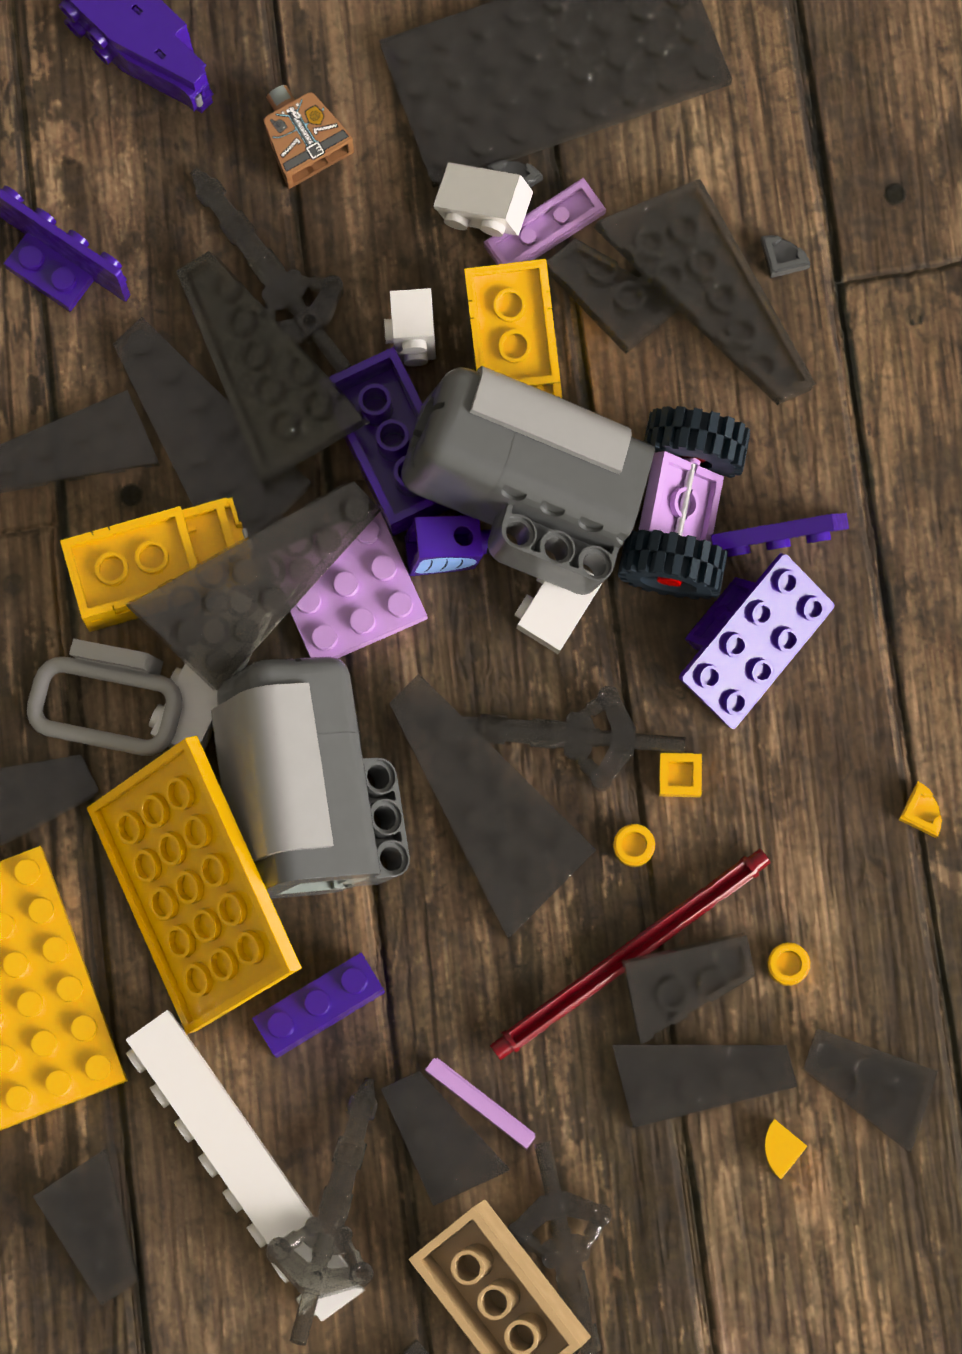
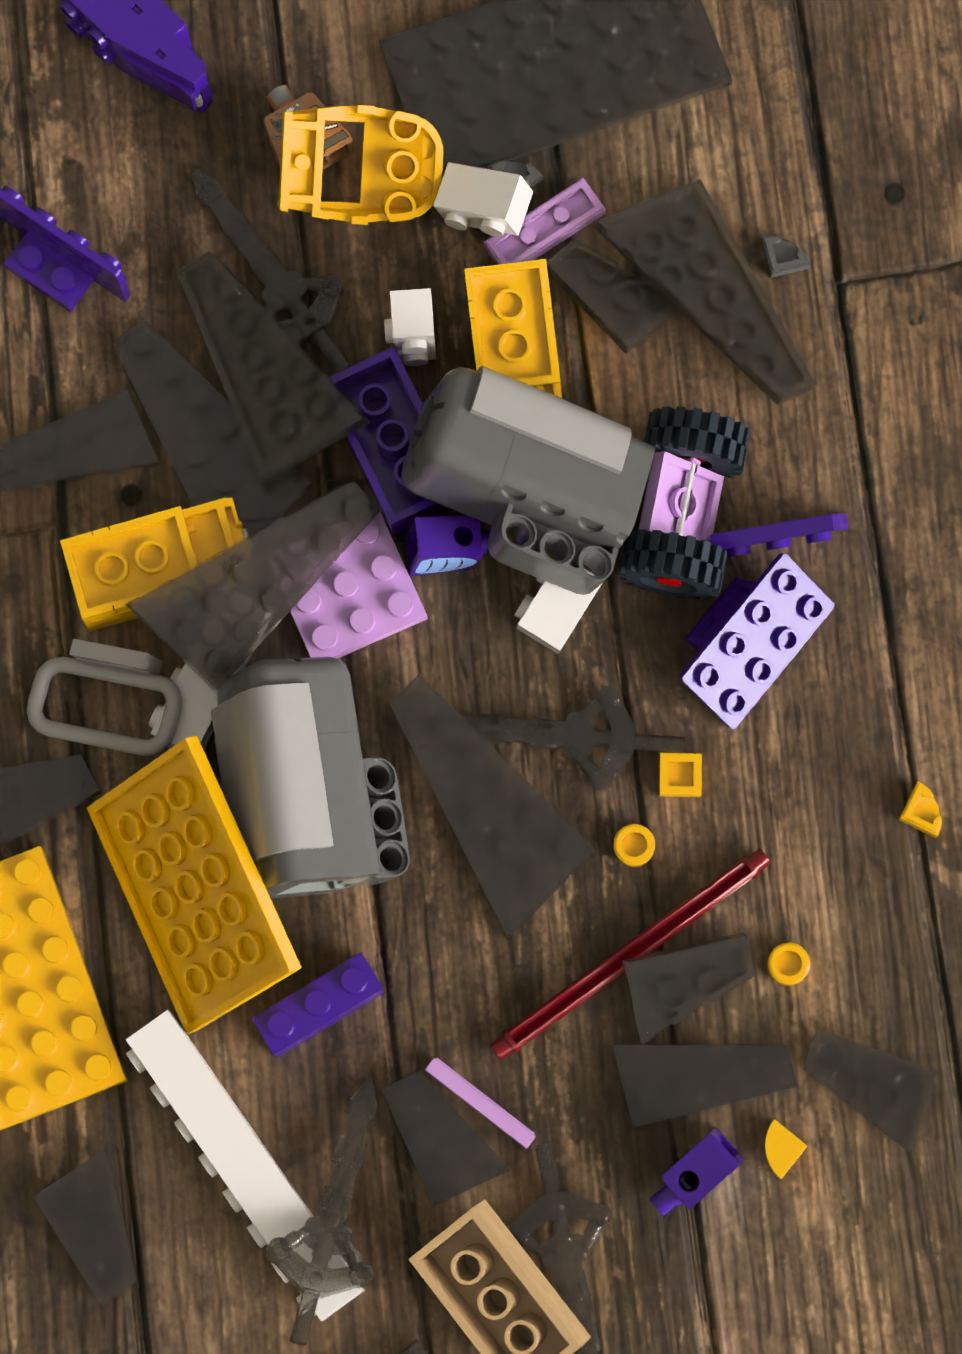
none -> yellow slope [277,105,443,225]
none -> dark purple torso [649,1127,744,1218]

